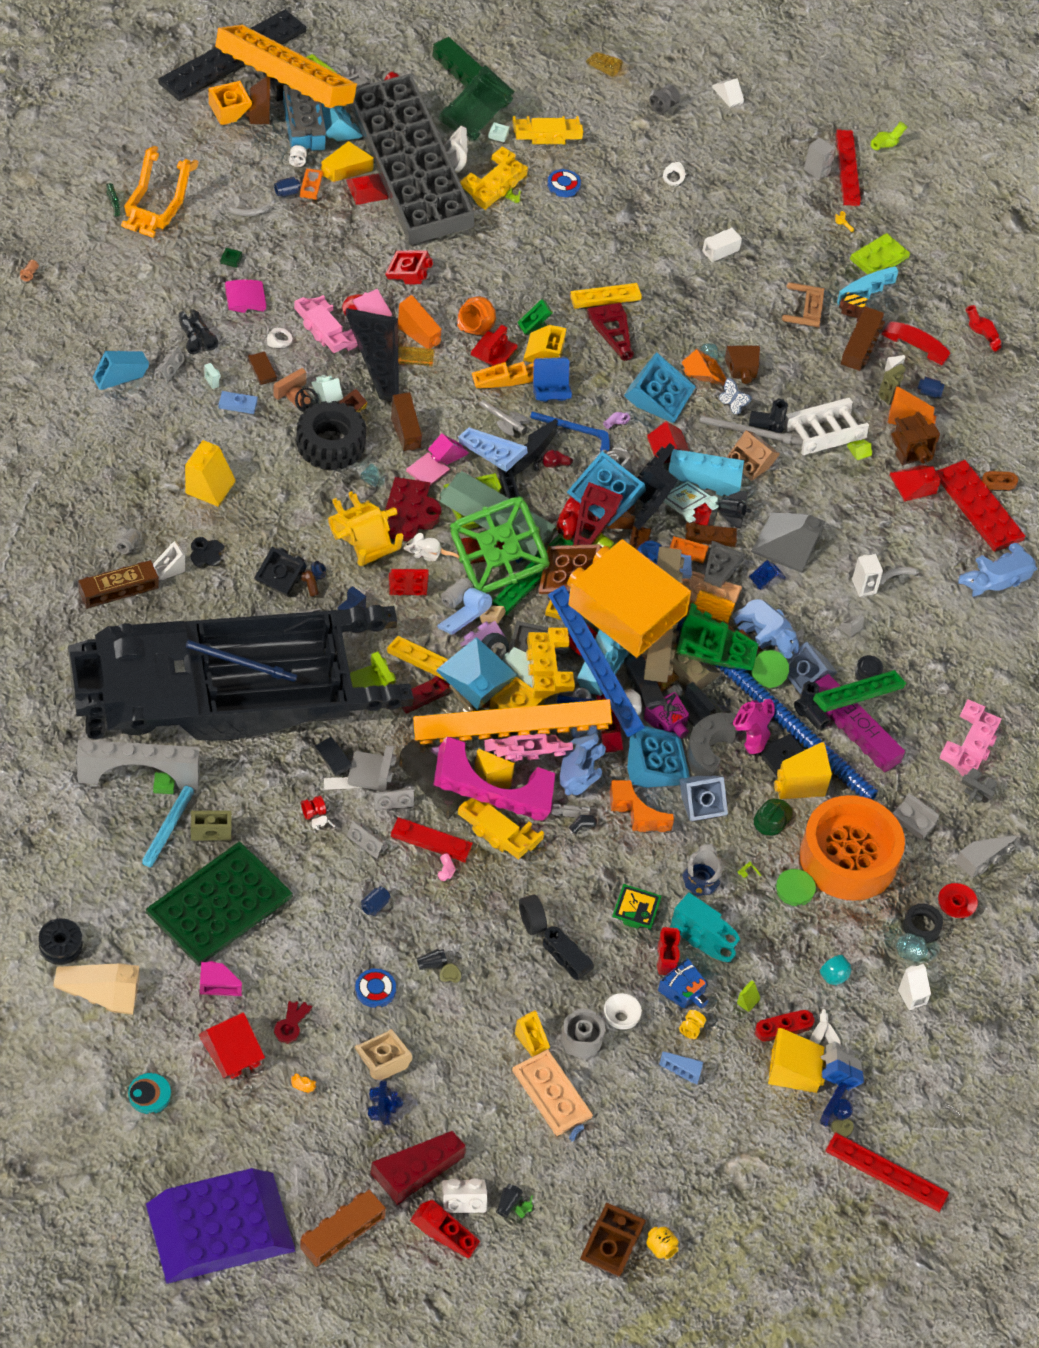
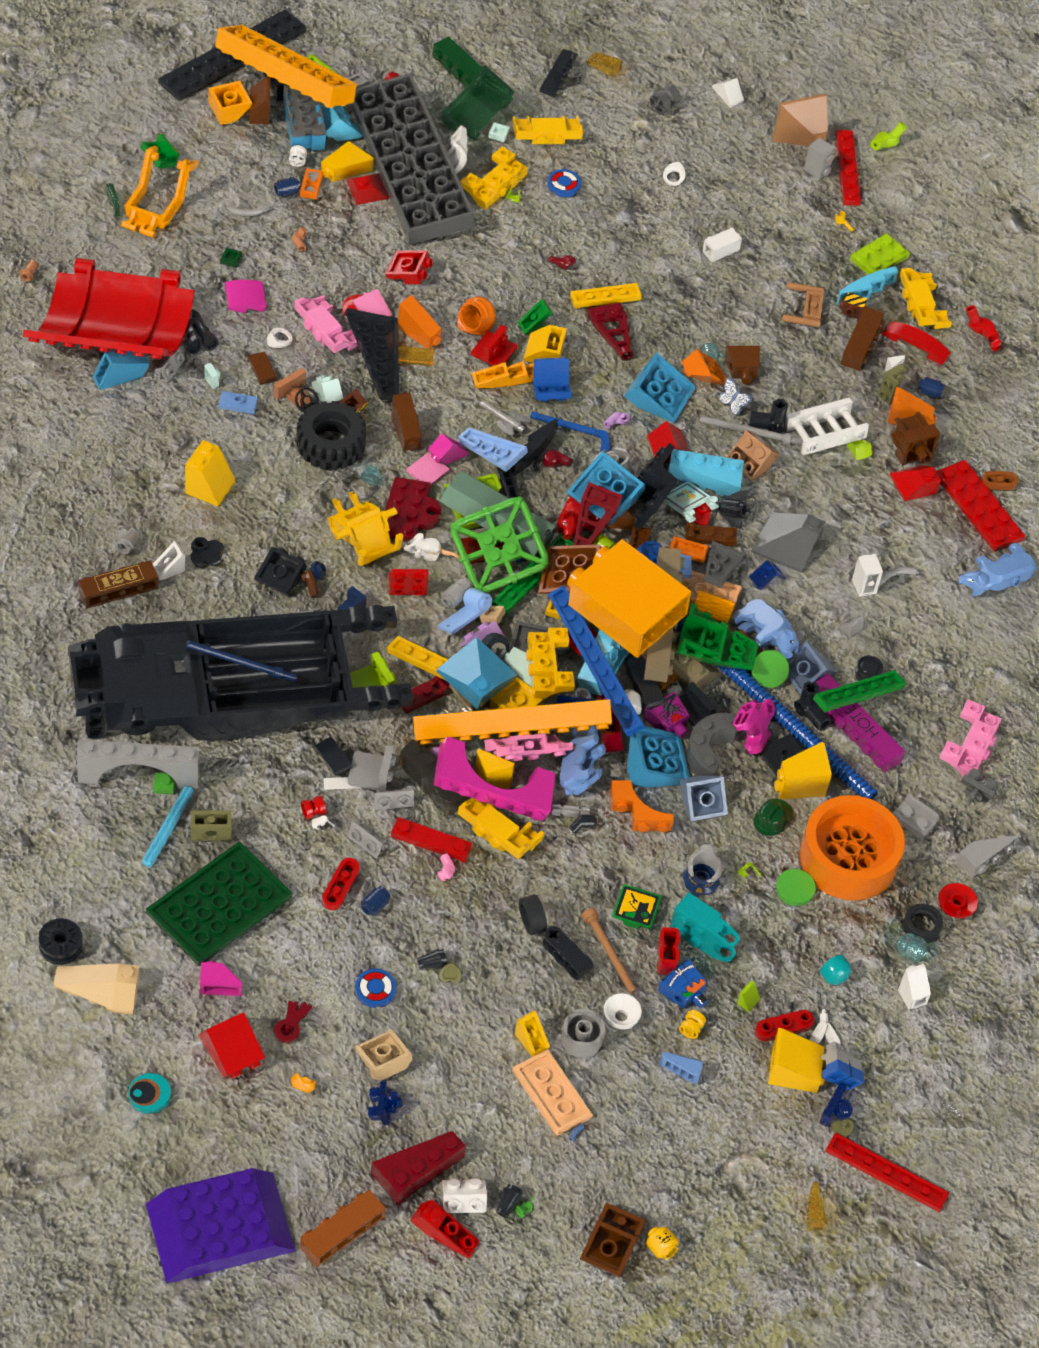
none -> red panel [23,258,195,359]
none -> green bracket [140,134,180,169]
none -> nougat arm [292,227,307,252]
none -> red plate [322,858,360,910]
none -> black bracket [539,49,578,97]
none -> dark red animal [548,255,576,270]
none -> medium nougat piece [581,907,636,994]
none -> medium nougat slope [773,94,828,146]
none -> clear yellow slope [806,1182,826,1231]
none -> yellow bracket [900,268,952,329]

